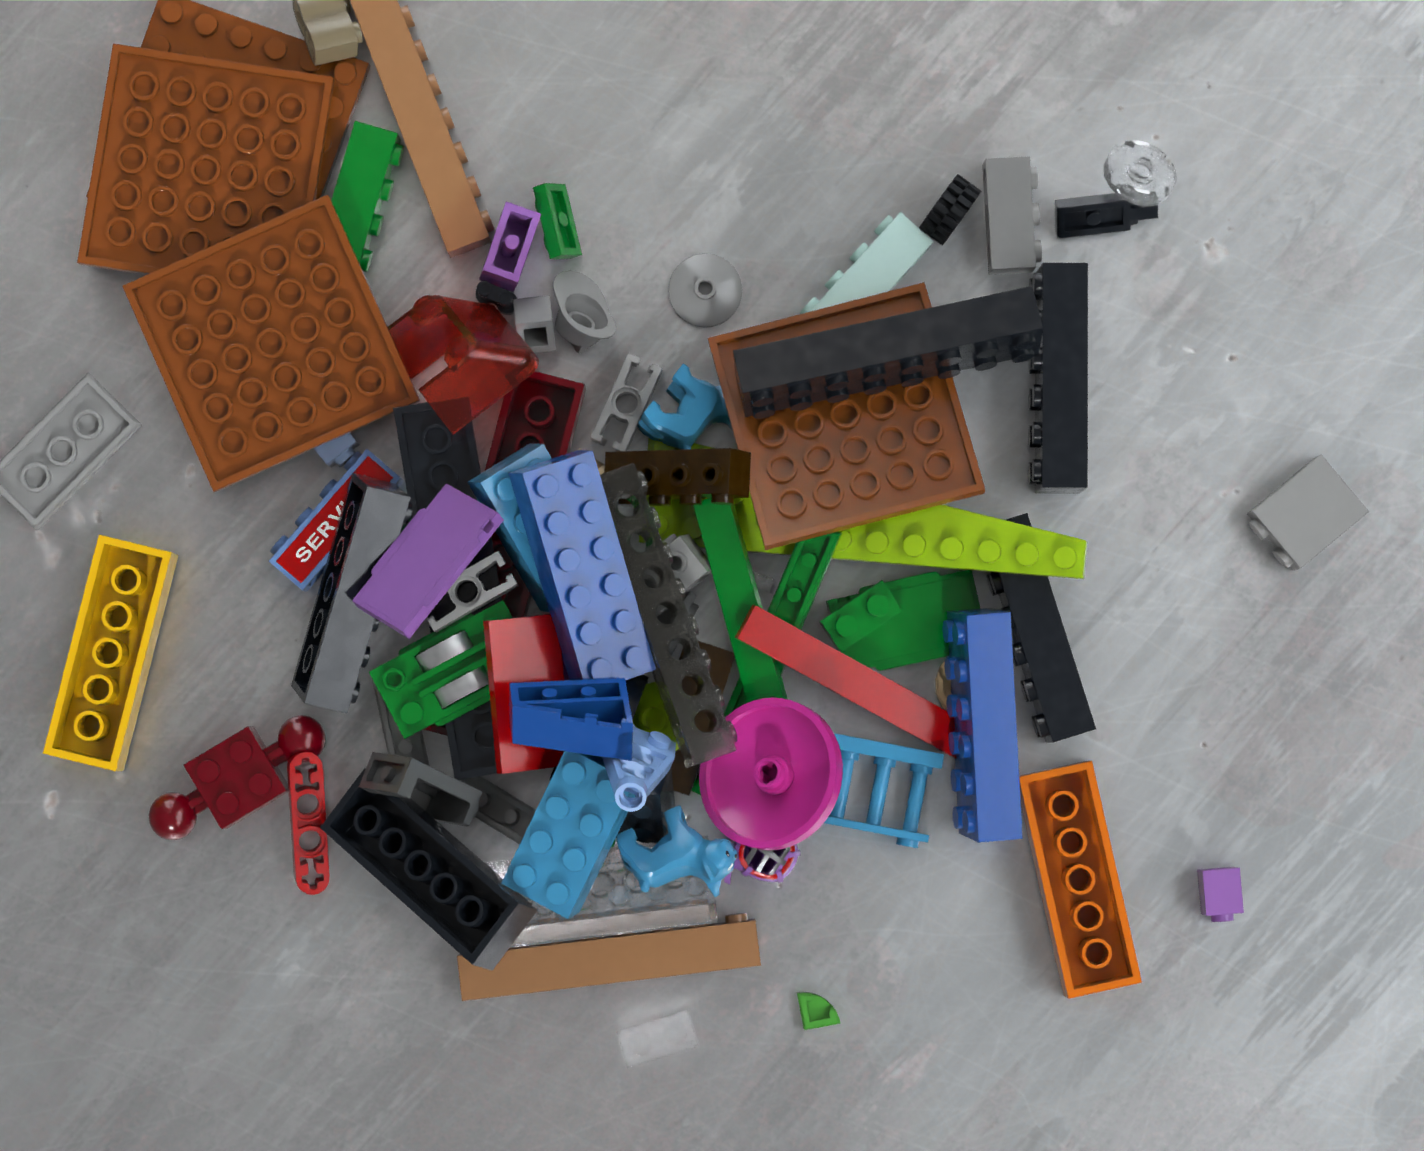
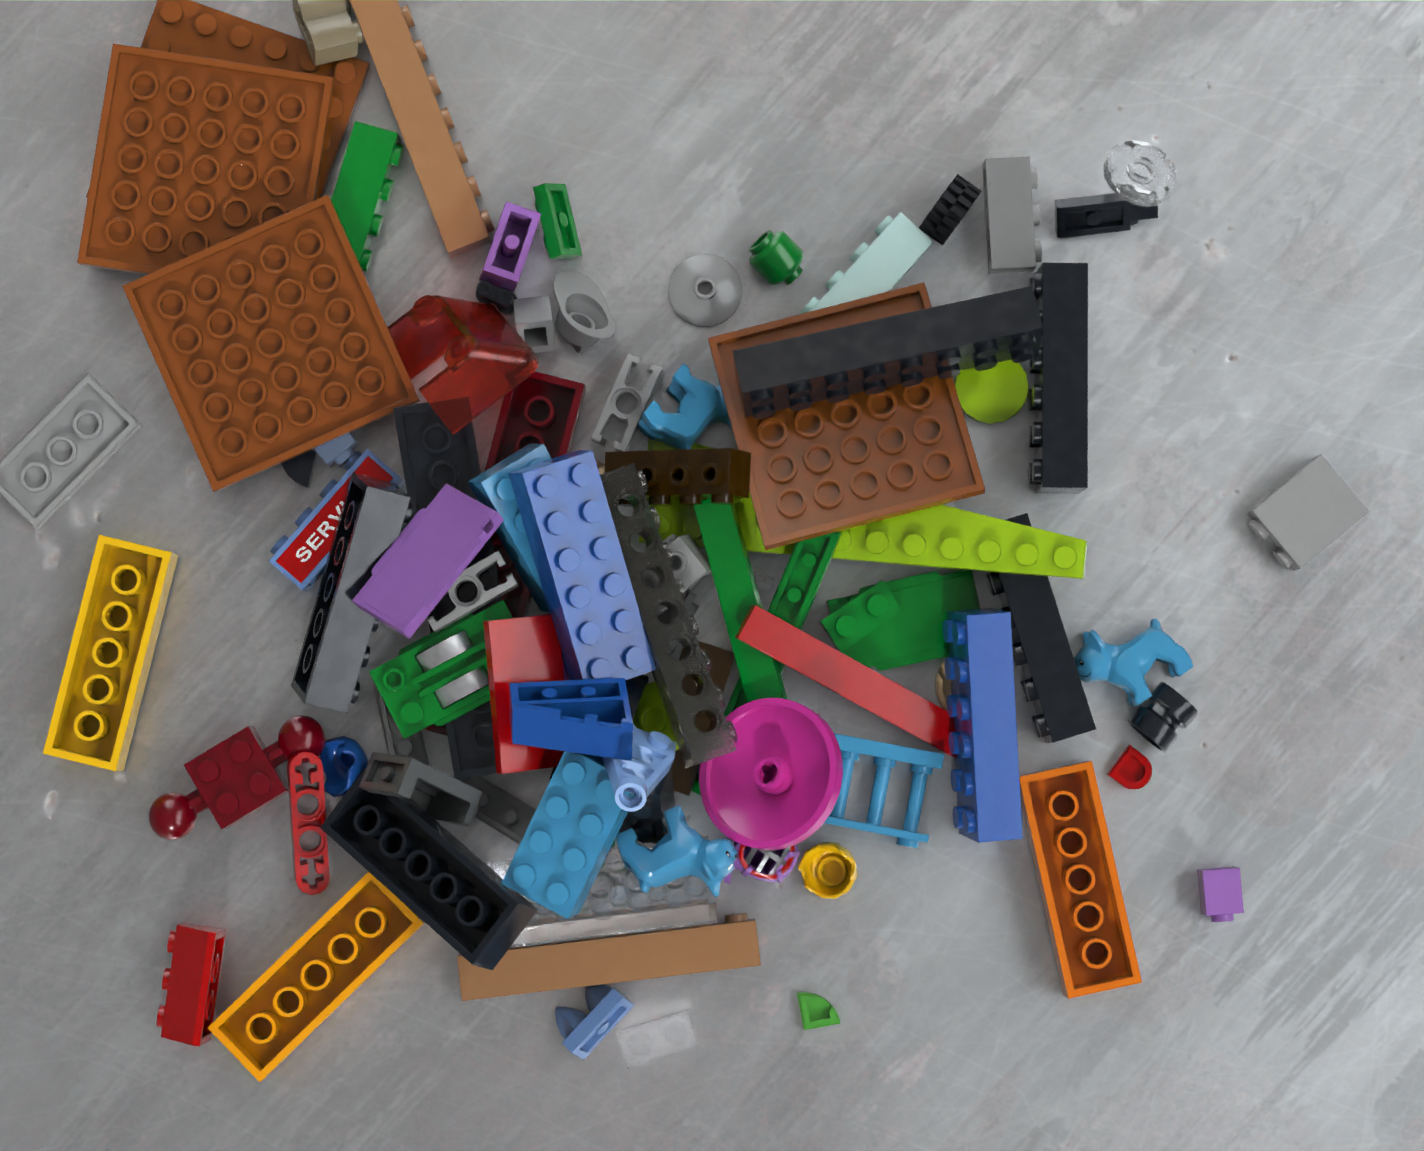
none -> red slope [156,923,227,1047]
none -> light orange brick [208,872,425,1082]
none -> black tile [281,450,318,488]
none -> blue hair [320,736,368,797]
none -> medium blue tile [555,984,634,1060]
none -> green head [749,230,804,285]
none -> yellow hair [798,842,857,899]
none -> lime tile [955,360,1029,425]
none -> dark azure animal [1074,619,1193,707]
none -> red tile [1106,745,1152,789]
none -> black wheel [1128,682,1198,753]

